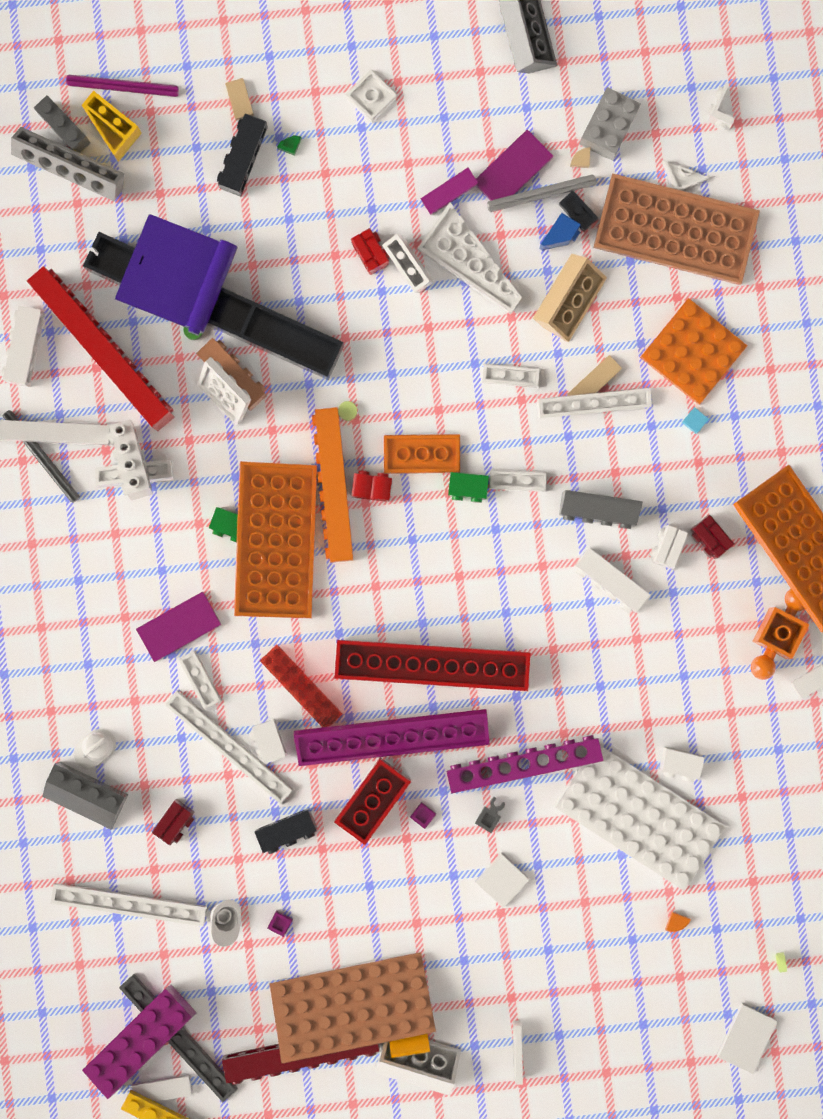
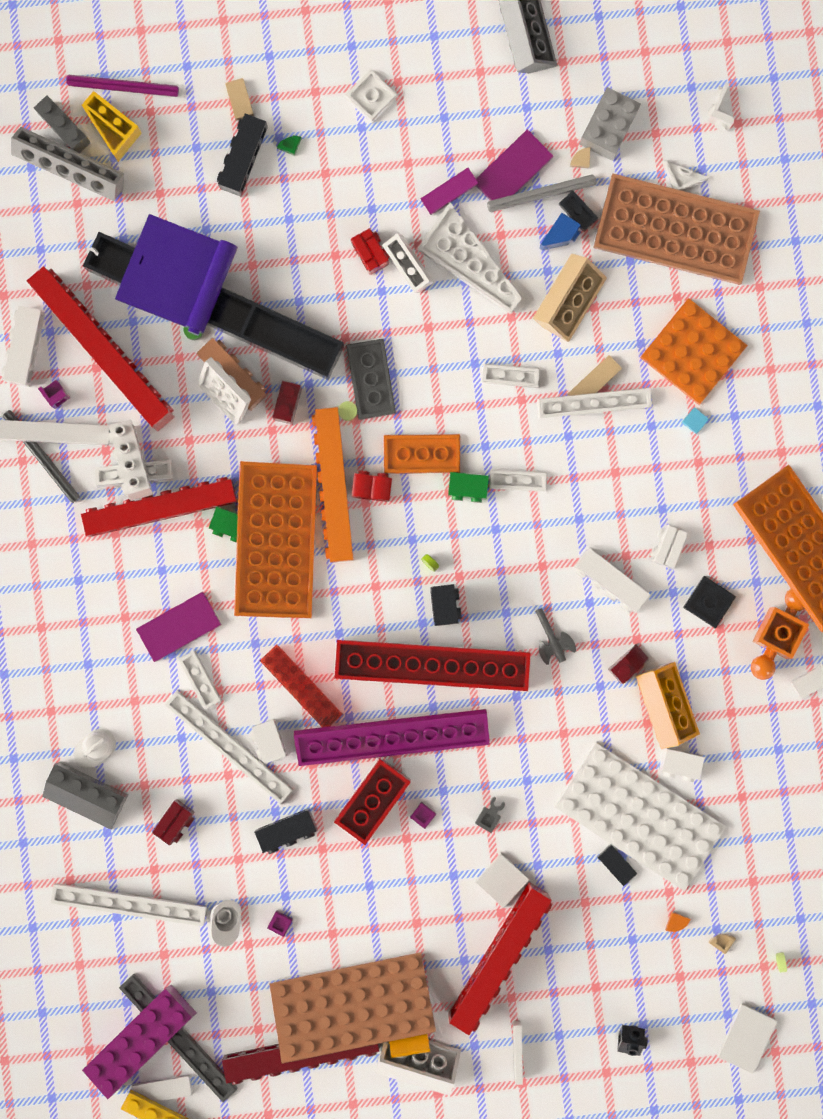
magenta brick [446,735,604,794] -> none
dark grey slope [559,490,643,529] -> none
dark red brick [690,515,735,559] -> none
none -> magenta panel [38,380,70,409]
none -> red brick [81,477,238,537]
none -> dark red brick [272,380,302,425]
none -> dark grey tile [346,338,396,420]
none -> lime tile [421,554,439,572]
none -> black brick [430,584,462,626]
none -> red brick [448,882,552,1036]
none -> dark grey piece [535,608,576,665]
none -> black tile [597,844,638,887]
none -> dark red slope [608,644,649,684]
none -> black brick [617,1024,648,1056]
none -> light orange slope [636,662,700,749]
none -> black tile [683,576,737,629]
none -> tan tile [709,934,736,954]

